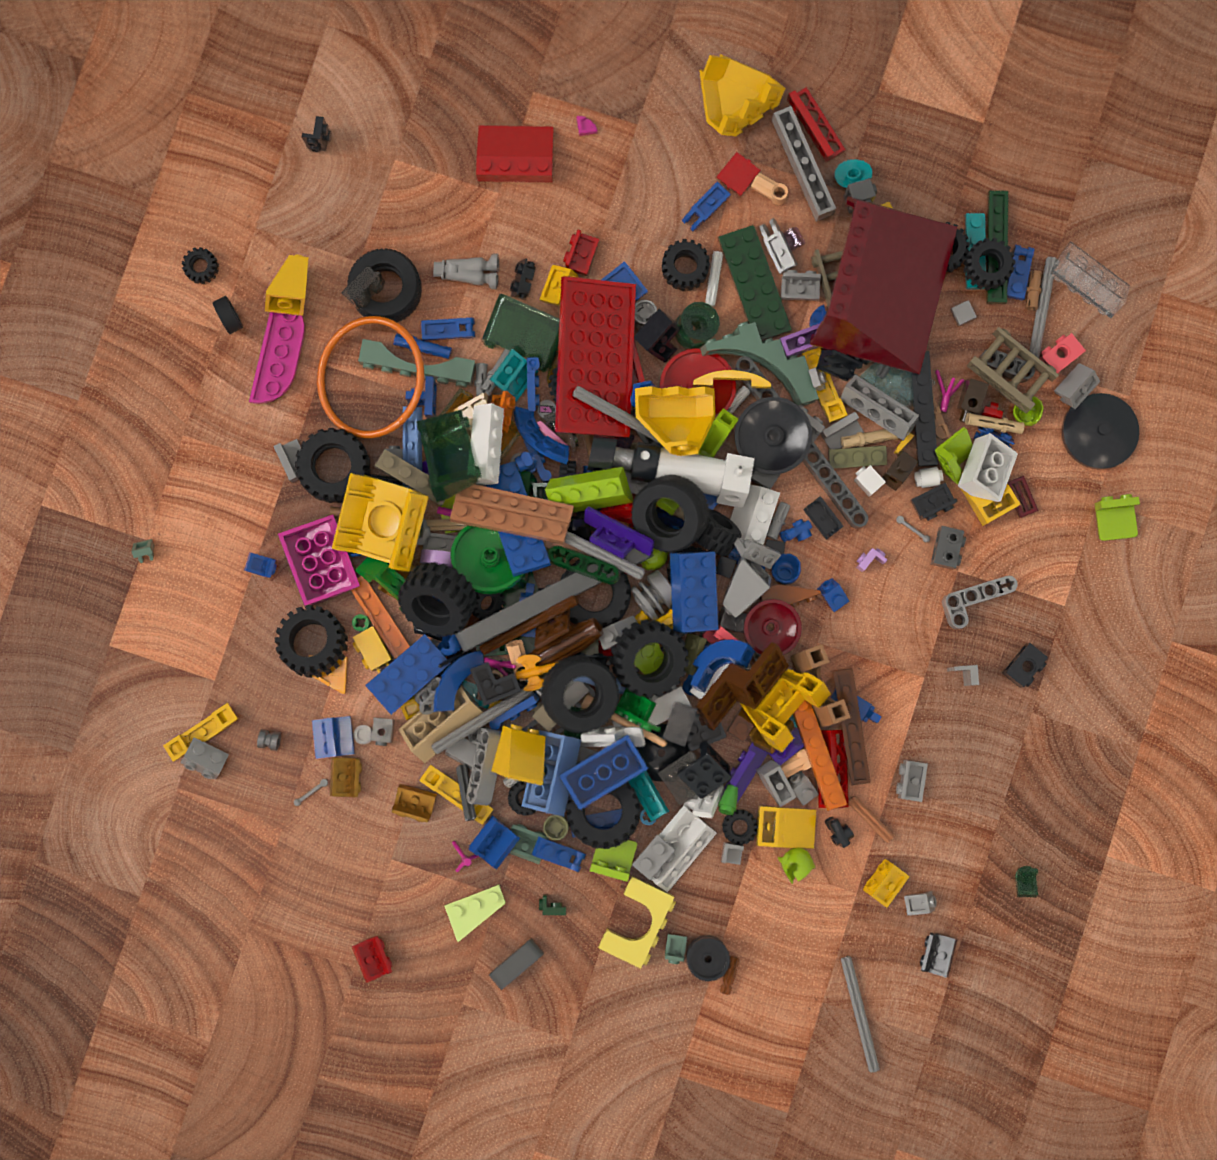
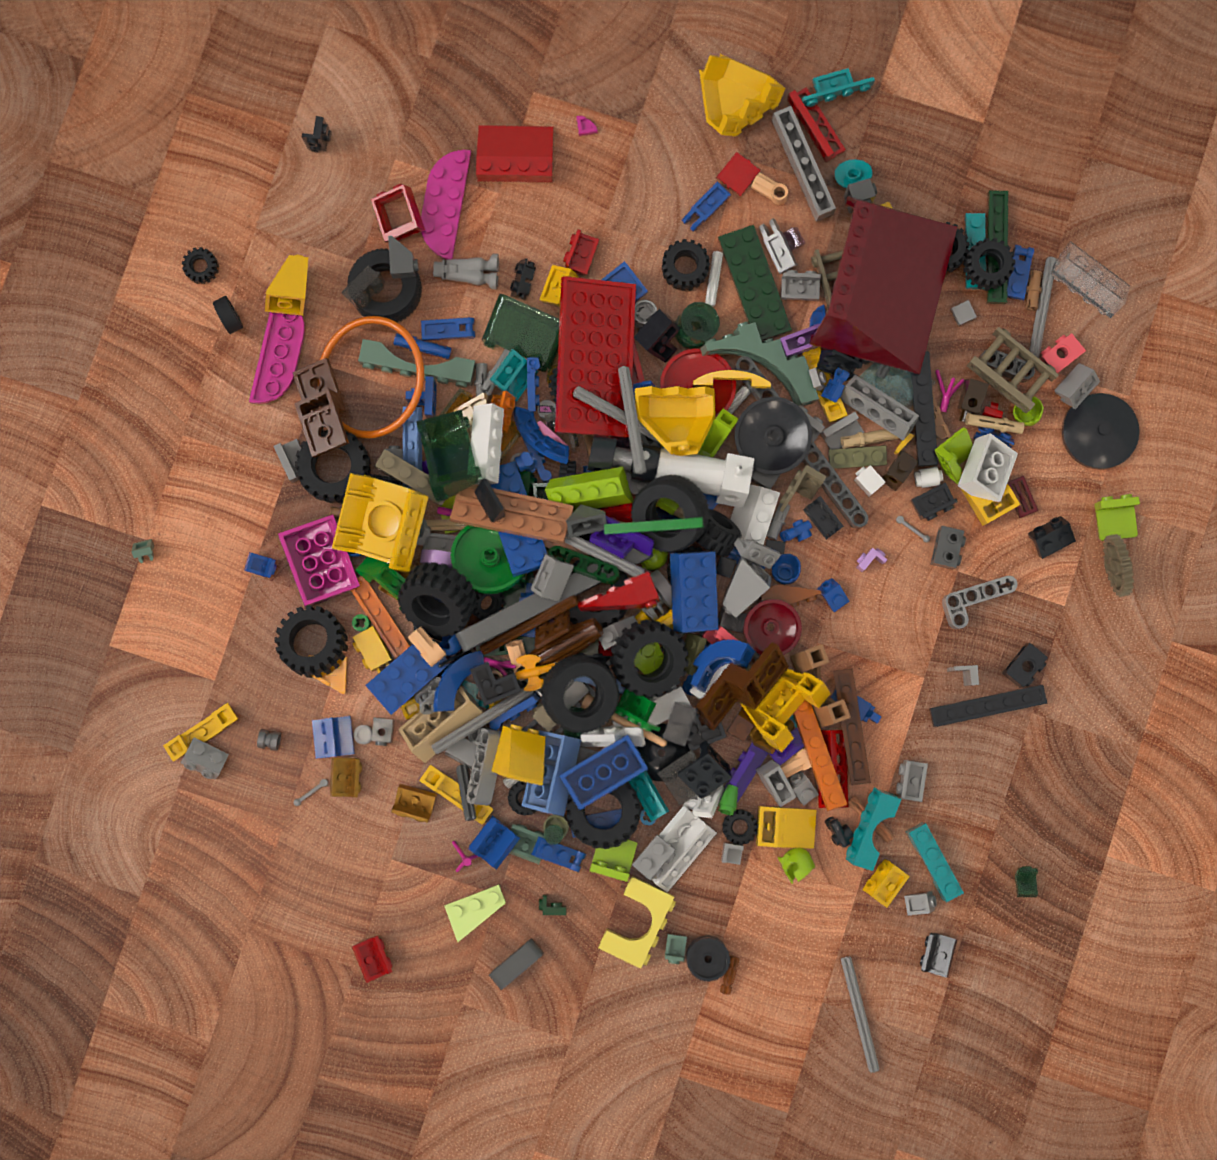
none -> reddish brown bracket [292,358,349,458]
none -> red window [371,184,425,243]
none -> dark grey slope [388,236,419,279]
none -> light nougat piece [408,627,447,667]
none -> dark pink plate [421,150,472,260]
none -> black slope [474,478,505,523]
none -> light grey panel [531,554,574,601]
none -> clear green plate [544,825,564,845]
none -> dark grey slope [566,505,607,538]
none -> red wedge [578,572,660,611]
none -> green sticker [604,518,703,534]
none -> light grey axle [618,366,646,474]
none -> dark tan bracket [780,465,826,512]
none -> teal bracket [802,68,875,107]
none -> blue plate [821,368,850,403]
none -> teal arch [846,787,902,871]
none -> teal arch [905,822,964,902]
none -> black plate [929,685,1047,727]
none -> black bracket [1028,516,1076,559]
none -> dark tan gear [1103,534,1134,597]

